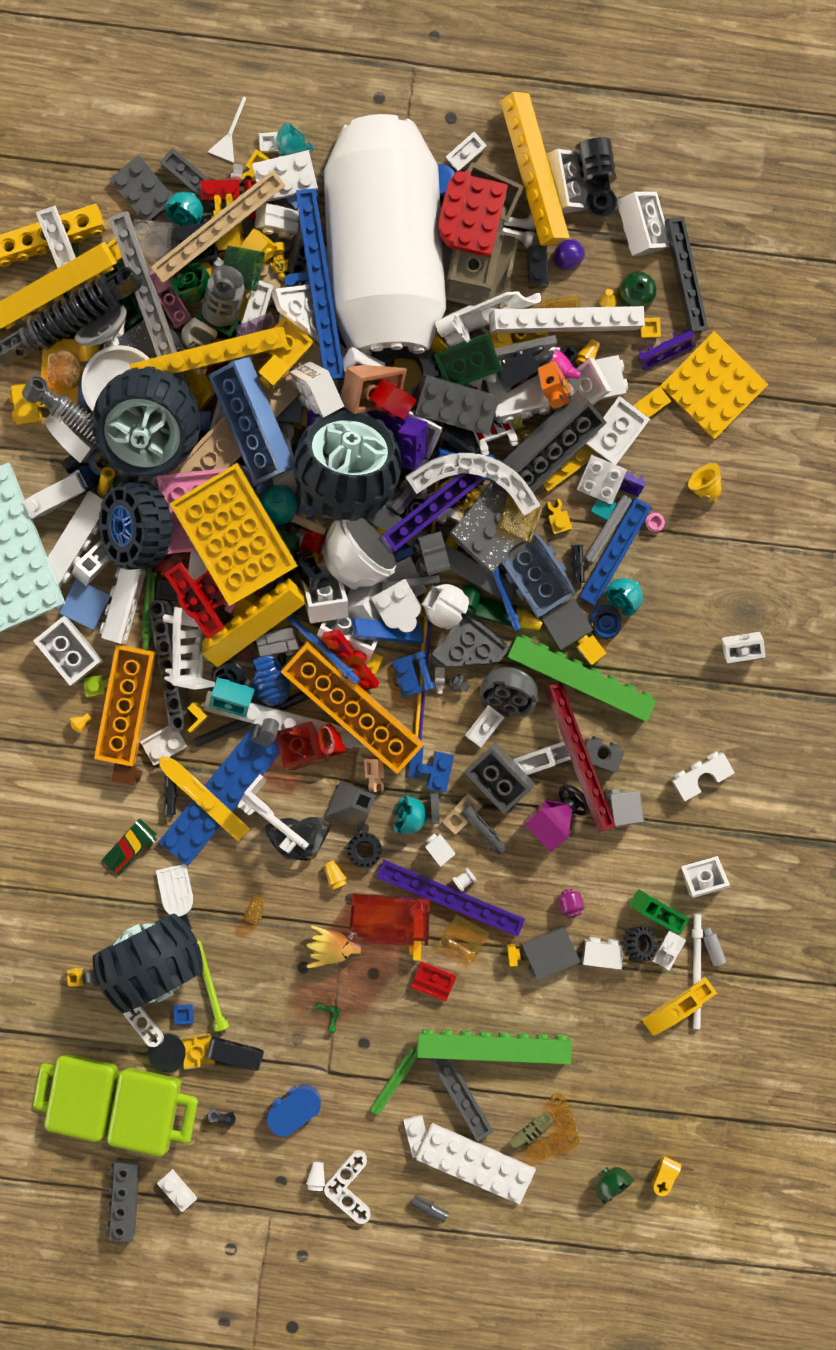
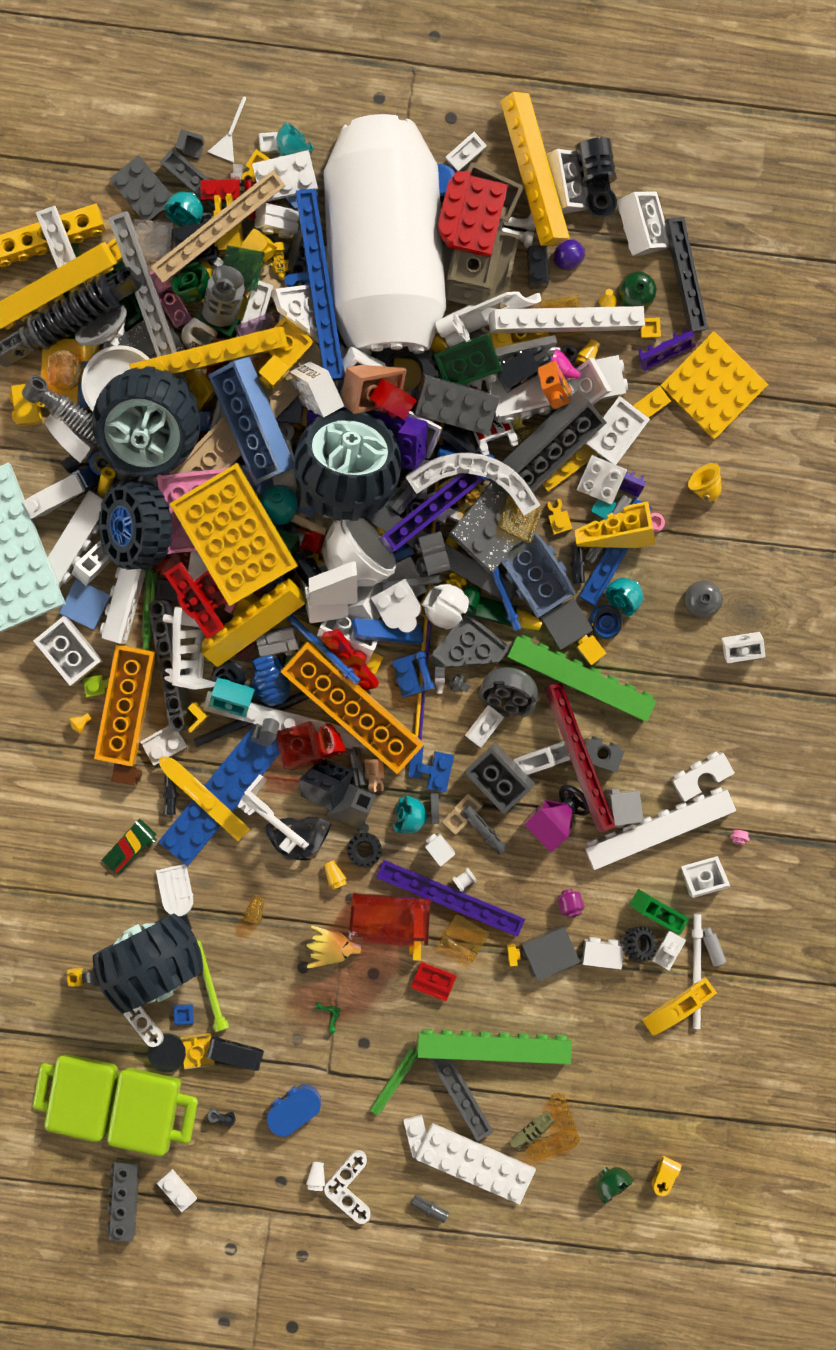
none -> dark grey panel [175,129,205,159]
none -> black slope [299,757,354,810]
none -> white slope [305,562,358,606]
none -> dark grey axle [348,748,366,787]
none -> yellow plate [445,572,467,590]
none -> yellow wedge [574,501,656,548]
none -> white brick [584,787,736,870]
none -> dark grey cylinder [684,580,723,618]
none -> bright pink plate [730,830,750,845]

